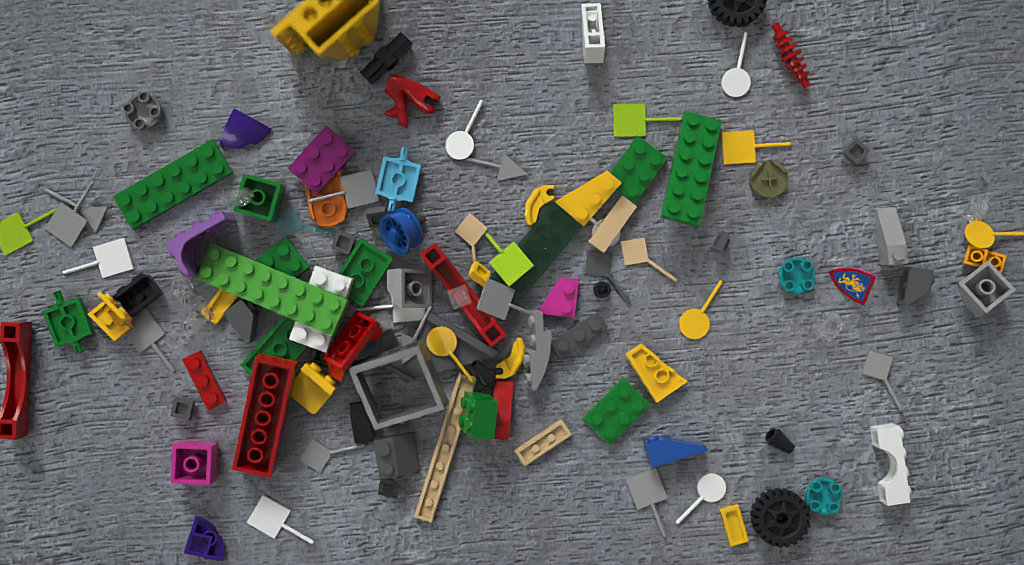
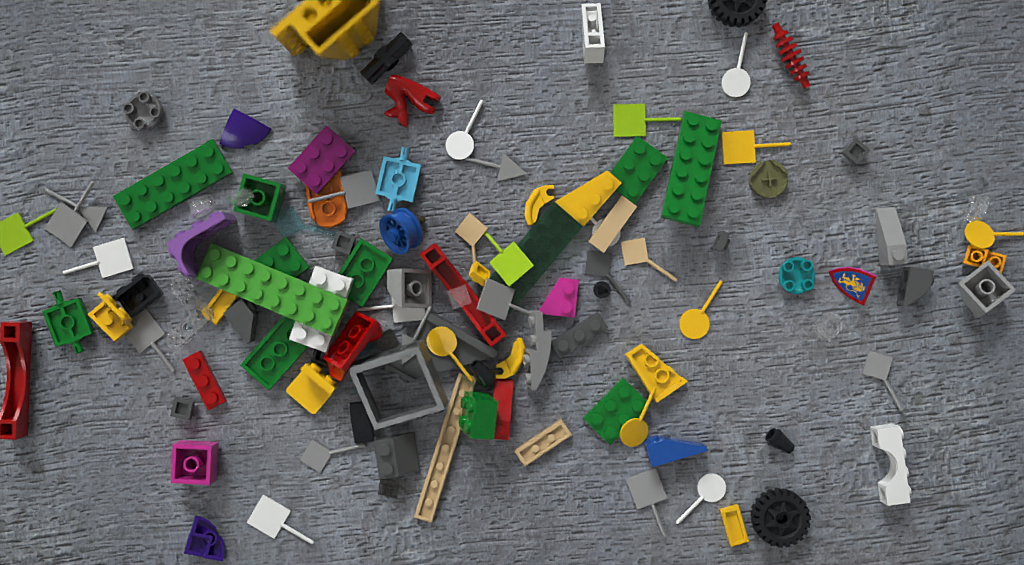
red brick [232,353,298,478] -> none
dark grey plate [366,206,387,229] -> none
teal dish [805,477,842,515] -> none
none -> clear brick [187,195,218,220]
none -> yellow piece [620,387,656,447]

